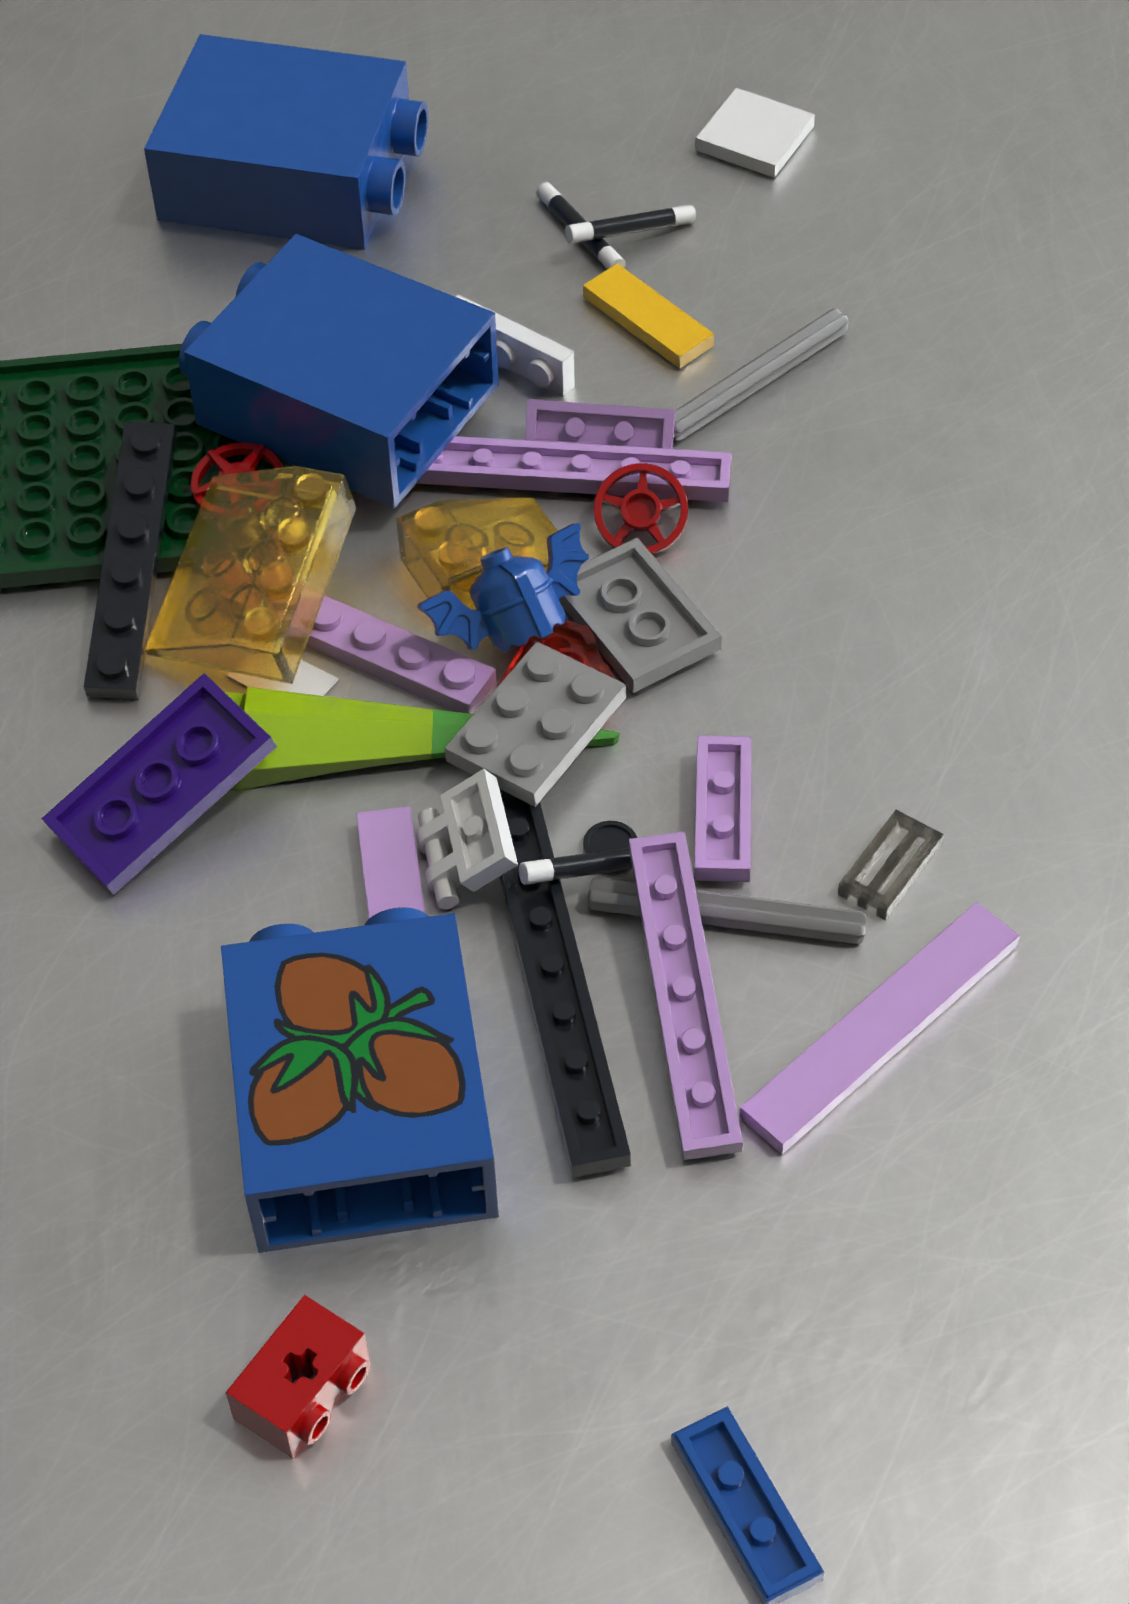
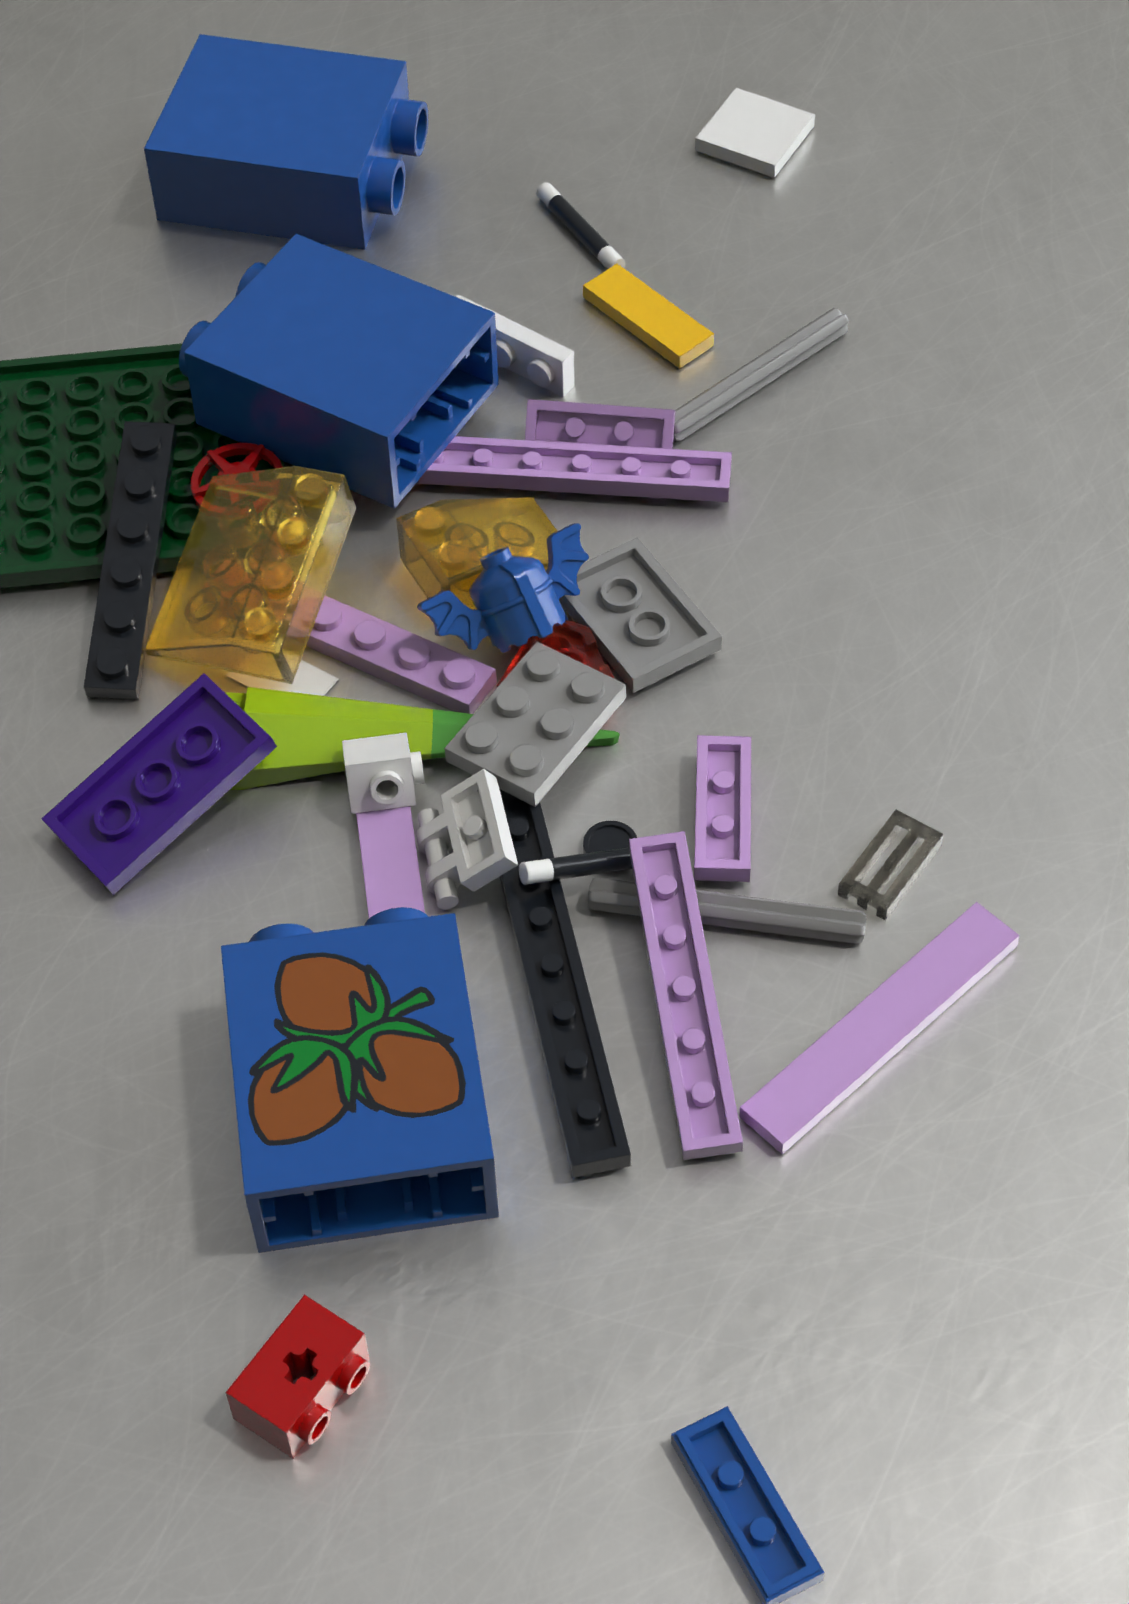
black bar [565,205,696,244] -> none
red wheel [594,463,688,555] -> none
none -> white brick [342,733,425,814]

